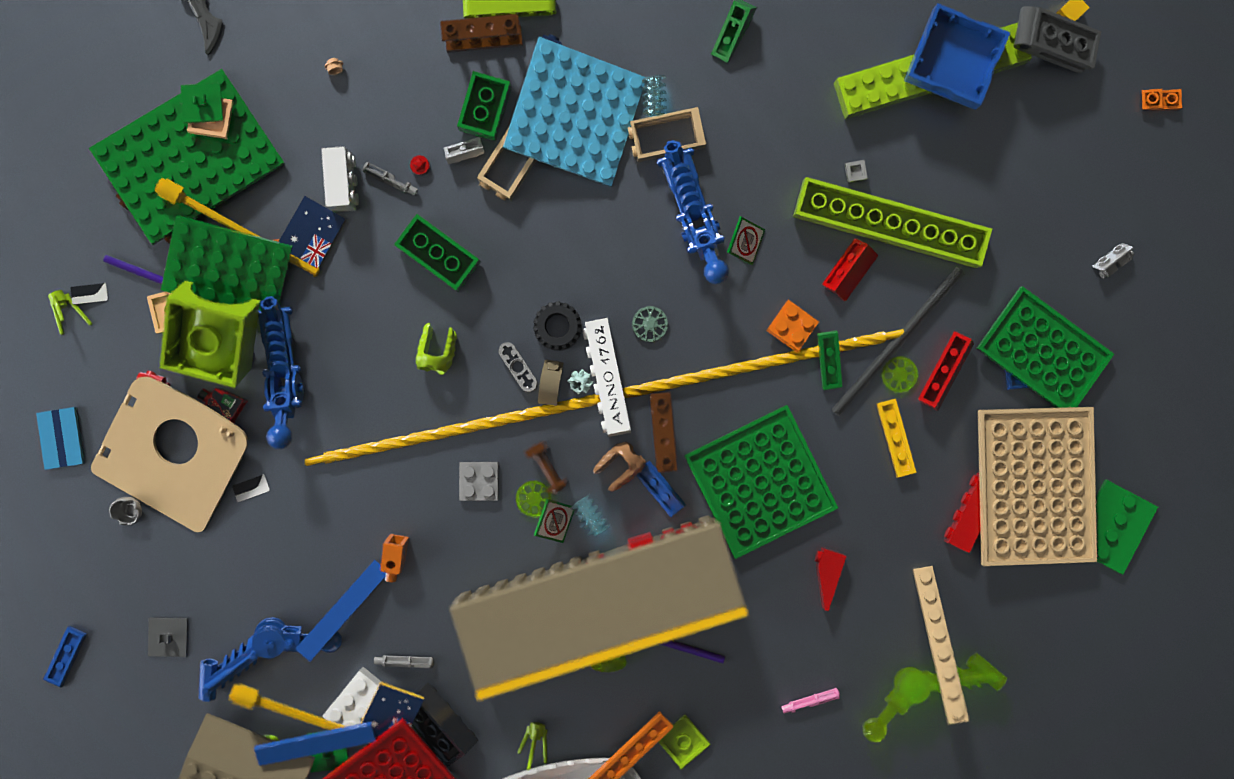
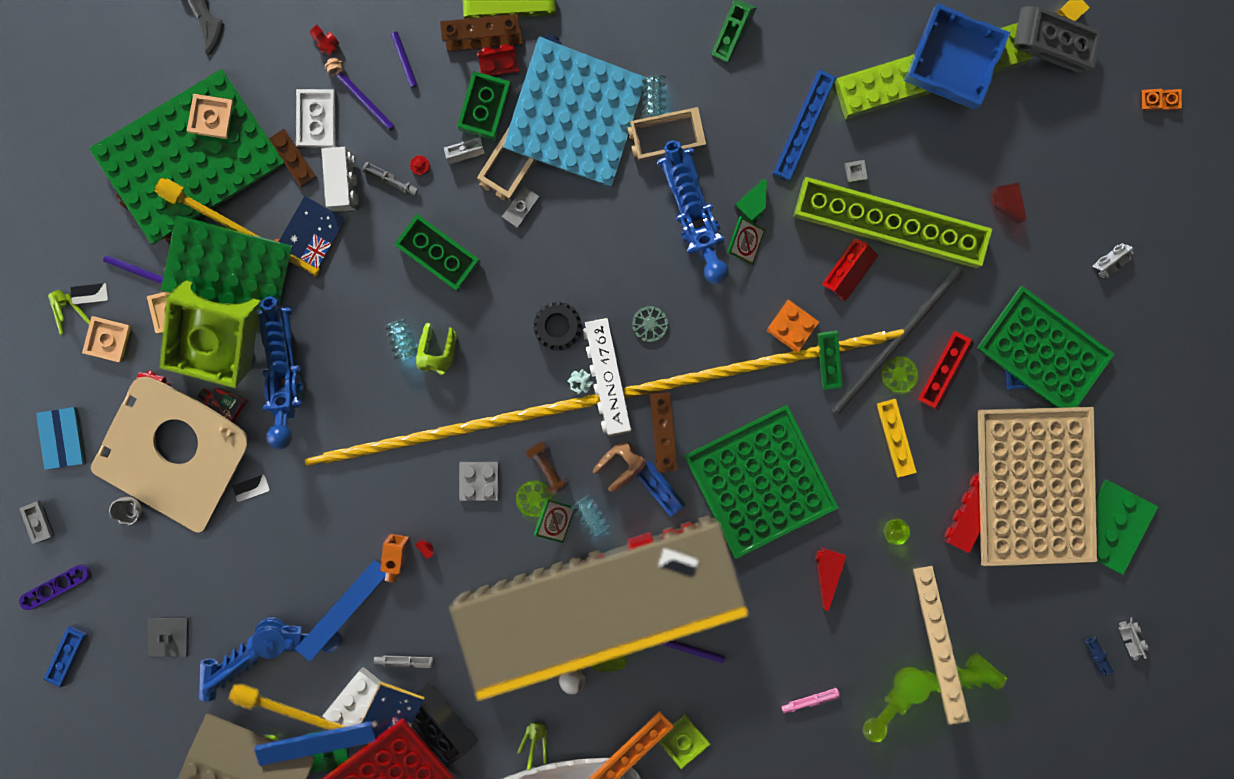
green piece [181,83,223,124] -> none
light grey beam [499,342,537,392] -> none
dark tan brick [538,360,564,406] -> none
none -> light grey plate [19,501,54,544]
none -> dark purple beam [19,565,91,610]
none -> light nougat plate [82,316,131,363]
none -> reddish brown plate [269,129,317,187]
none -> white tile [296,89,336,148]
none -> red plate [309,25,339,55]
none -> dark purple piece [336,71,395,131]
none -> clear light blue piece [384,319,417,361]
none -> dark purple bar [391,32,418,88]
none -> red tile [415,539,435,559]
none -> red bracket [477,44,520,77]
none -> light grey plate [502,186,540,228]
none -> white piece [559,669,586,694]
none -> sticker [659,549,698,577]
none -> green slope [734,178,767,222]
none -> blue tile [772,69,836,182]
none -> clear neon green piece [883,518,910,545]
none -> clear red slope [990,183,1027,223]
none -> dark blue pin [1085,636,1114,676]
none -> light grey hinge [1118,617,1149,660]

